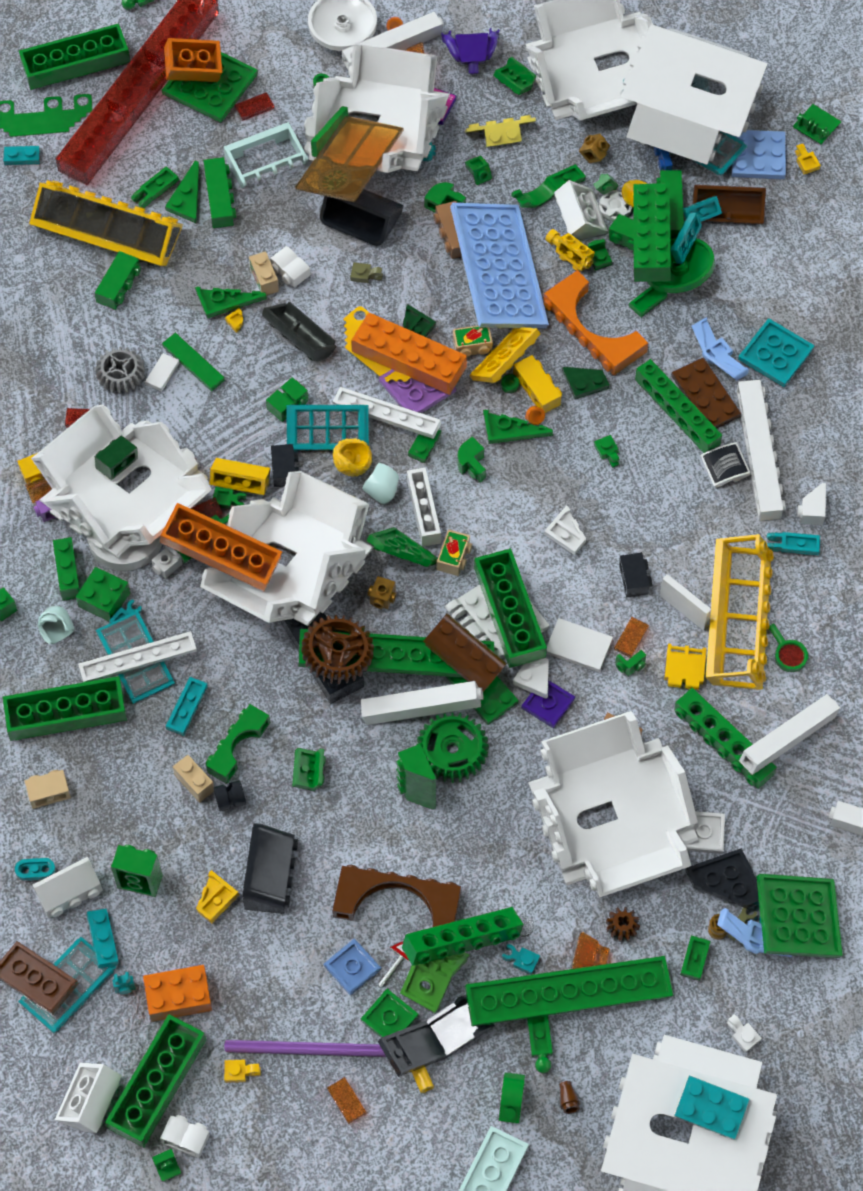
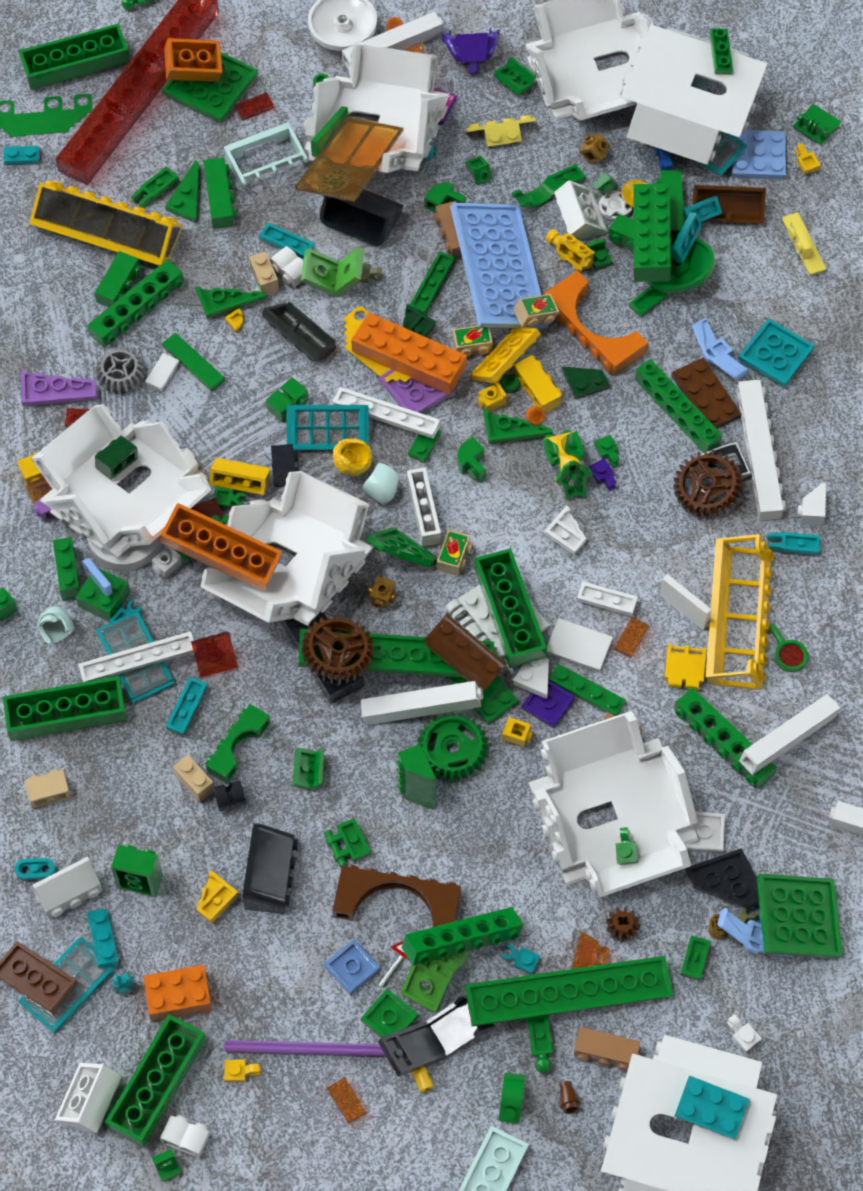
green bracket [615,650,647,677] -> none
black brick [619,552,652,598] -> none
none -> medium lavender wing [21,371,97,406]
none -> light blue tile [83,558,112,597]
none -> green brick [87,259,184,348]
none -> clear red tile [191,631,238,678]
none -> teal plate [259,222,315,259]
none -> bright green bracket [301,246,365,297]
none -> green plate [324,818,371,868]
none -> green tile [409,251,456,315]
none -> yellow brick [477,381,507,412]
none -> yellow brick [502,717,533,747]
none -> brick [513,294,559,327]
none -> green hips [543,430,592,500]
none -> green plate [548,664,626,716]
none -> medium nougat brick [574,1027,641,1072]
none -> white plate [577,581,638,616]
none -> dark purple plate [588,459,616,491]
none -> green plate [615,827,638,865]
none -> reddish brown gear [673,450,743,519]
none -> green tile [709,28,733,75]
none -> light yellow bracket [782,212,826,276]

